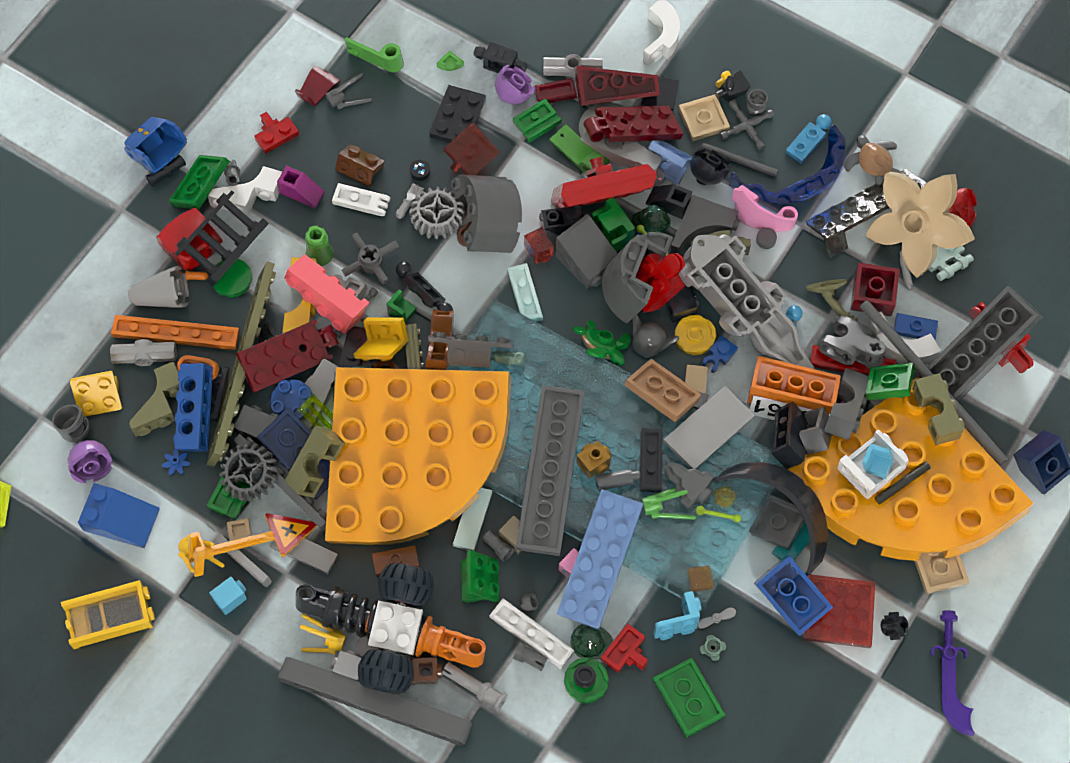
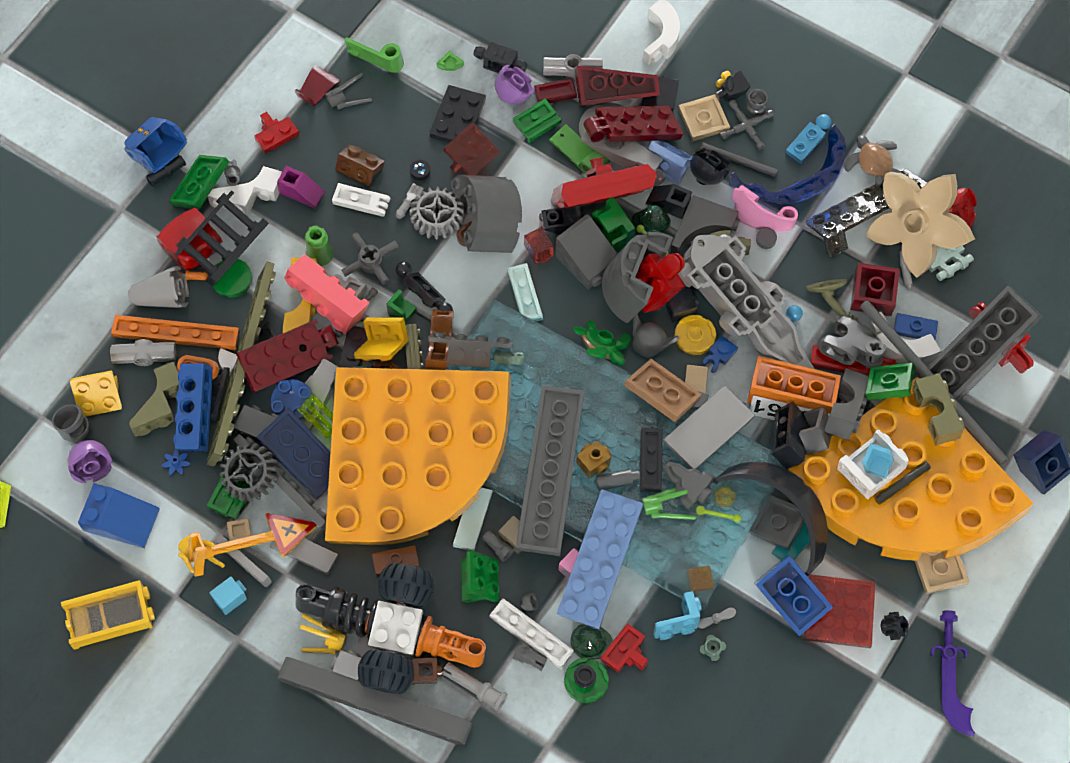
olive arch [284,426,345,498] -> none
green tile [652,657,726,738] -> none
none -> white tile [218,348,237,376]

